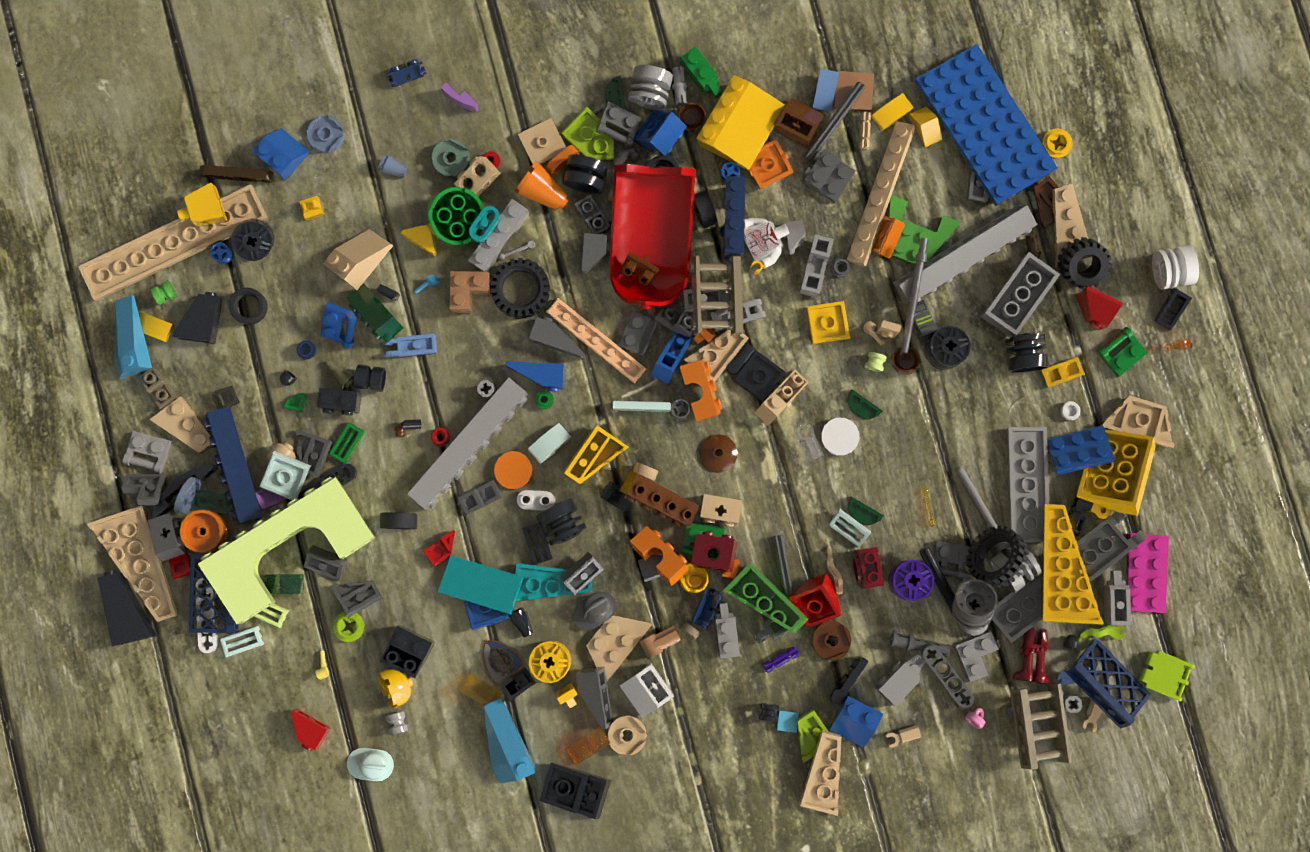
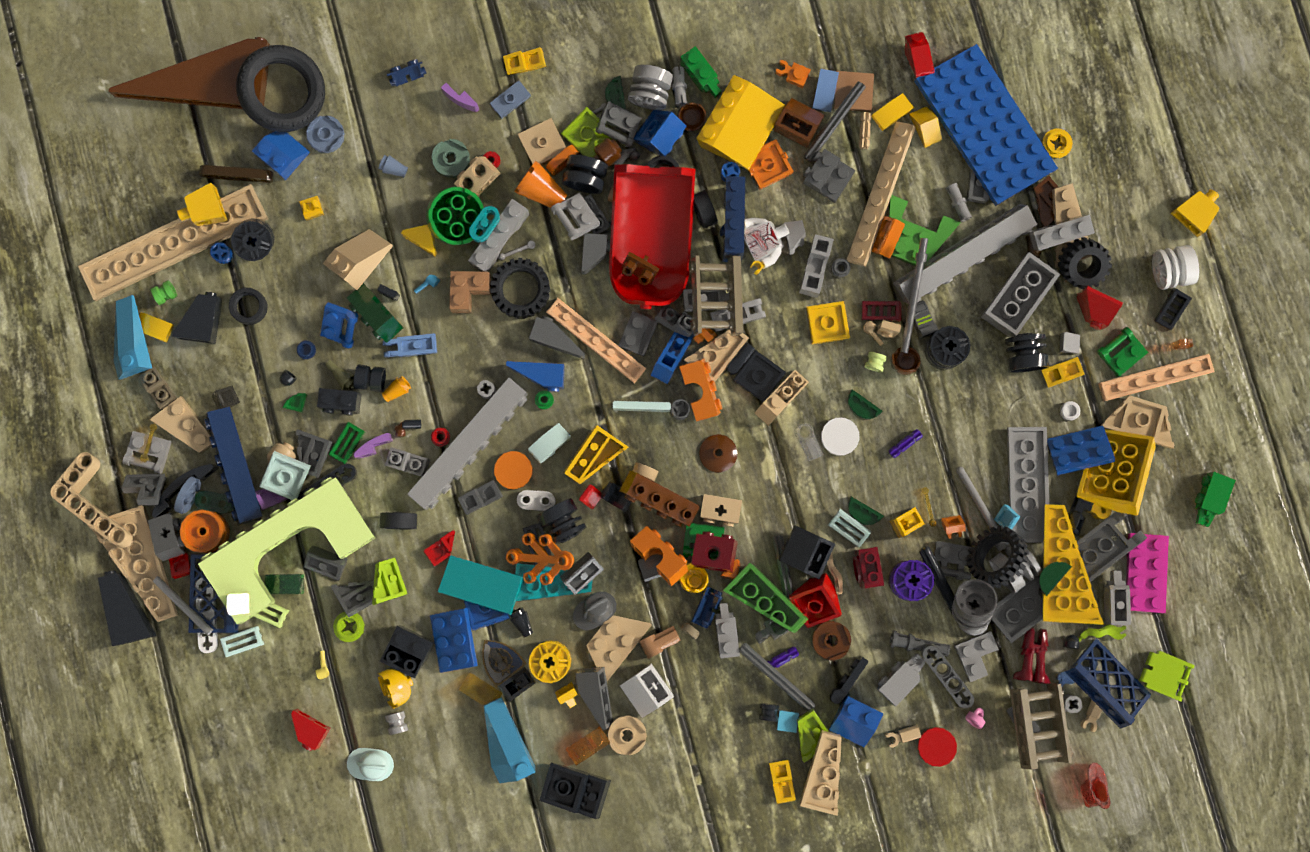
none -> tan beam [50,452,133,548]
none -> reddish brown slope [109,37,270,110]
none -> clear yellow hinge [140,424,157,463]
none -> light grey bar [153,576,213,635]
none -> clear smoke slope [226,593,250,615]
none -> black tyre [236,45,325,132]
none -> medium lavender slope [354,433,393,459]
none -> lime wing [372,558,407,605]
none -> light orange cone [381,376,411,402]
none -> light grey slope [385,447,430,477]
none -> blue plate [430,608,478,673]
none -> sand blue plate [490,81,531,119]
none -> yellow slope [503,47,546,75]
none -> orange plant [506,533,574,585]
none -> light grey plate [551,193,600,240]
none -> red slope [579,484,602,509]
none -> reddish brown head [593,138,622,167]
none -> dark grey axle [739,643,815,712]
none -> yellow slope [769,760,796,804]
none -> orange plate [775,60,811,88]
none -> black slope [779,525,835,579]
none -> dark red slope [861,301,902,322]
none -> dark purple axle [888,429,923,458]
none -> yellow slope [889,507,925,538]
none -> red slope [905,32,934,78]
none -> red tile [917,727,957,767]
none -> orange tile [941,515,966,539]
none -> light grey pin [946,183,972,222]
none -> medium azure tile [994,505,1020,529]
none -> light grey arch [1029,214,1095,251]
none -> dark green tile [1039,562,1072,597]
none -> light grey slope [1059,332,1080,354]
none -> clear red piece [1081,763,1111,809]
none -> light nougat tile [1098,354,1215,402]
none -> yellow torso [1170,189,1220,237]
none -> green hinge [1195,472,1236,527]

